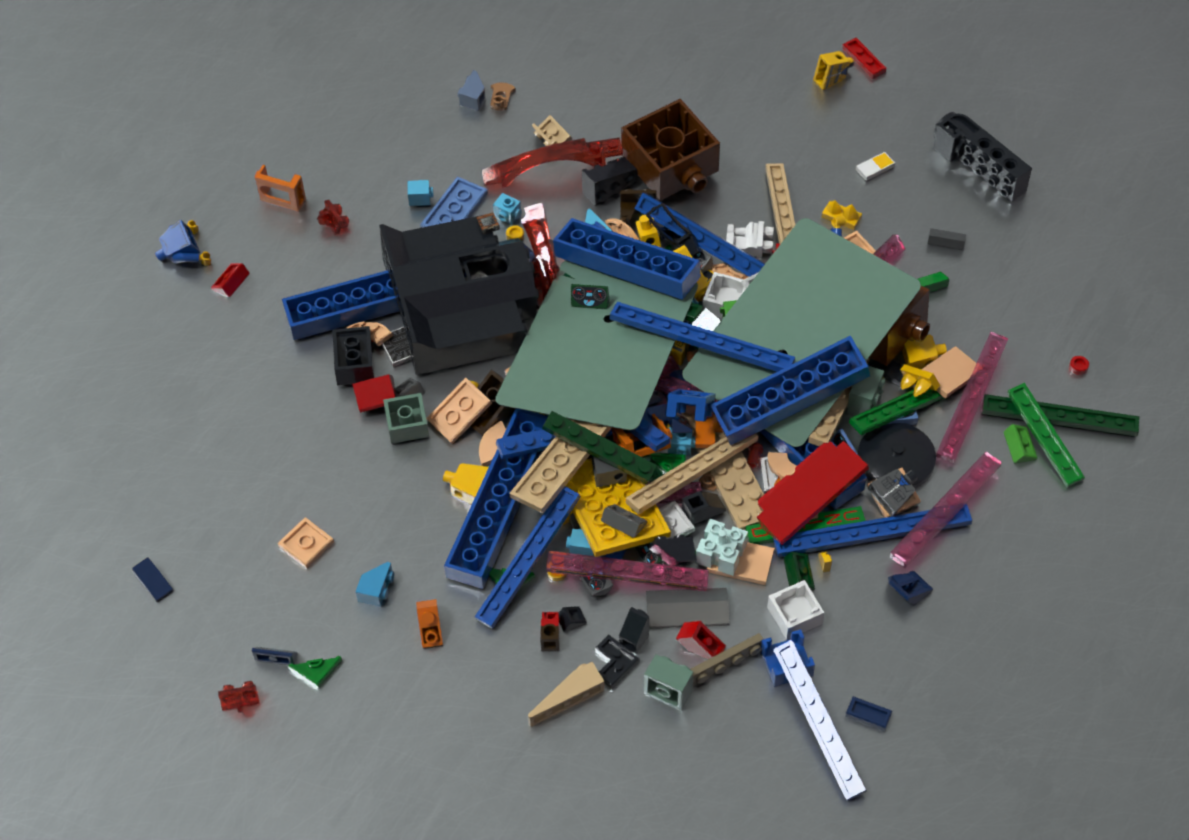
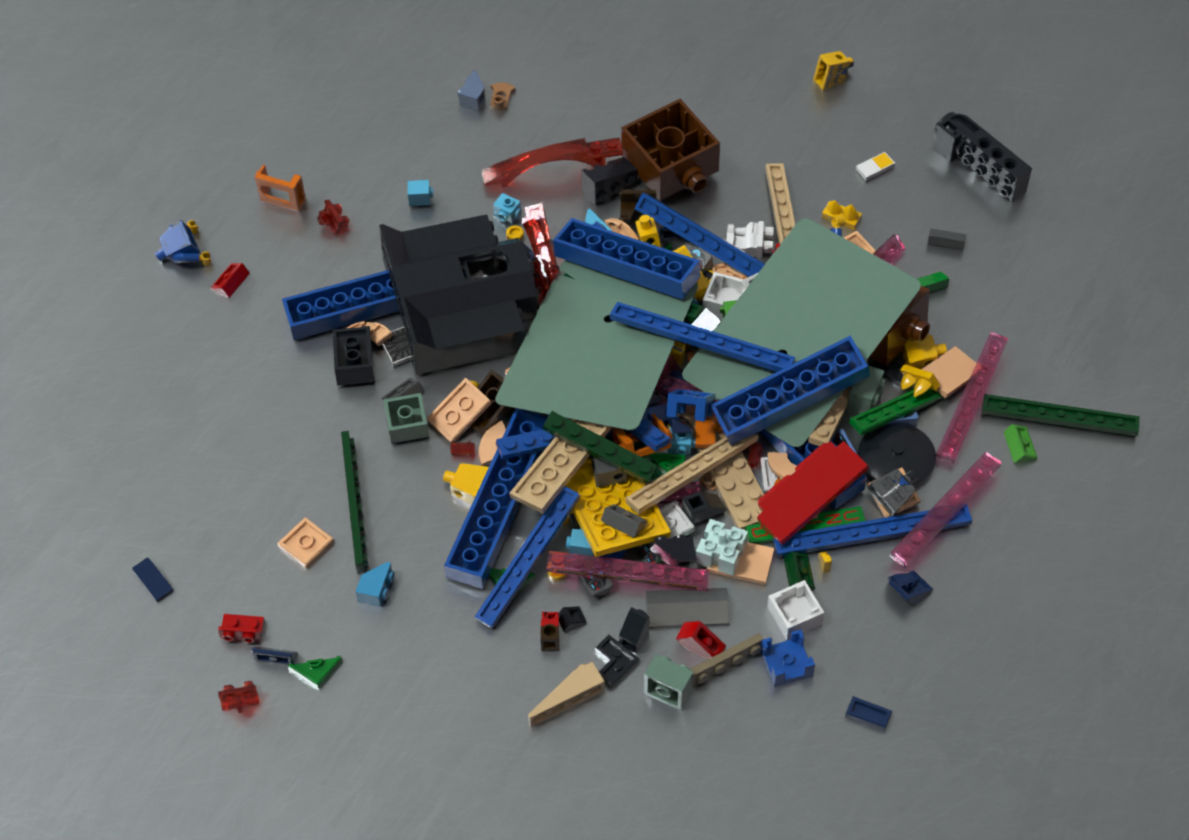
red slope [352,374,396,413] -> none
orange slope [416,599,443,648] -> none
medium blue tile [420,177,488,228] -> none
tile [476,212,500,235] -> none
tan bracket [532,115,573,153] -> none
slope [571,284,610,309] -> none
black piece [646,203,701,257] -> none
plate [773,640,867,801] -> none
red tile [842,37,887,79] -> none
green tile [1007,382,1085,488] -> none
red tile [1069,356,1089,375] -> none
none -> red bracket [217,614,265,643]
none -> dark green plate [341,431,368,574]
none -> clear red pin [450,441,475,456]

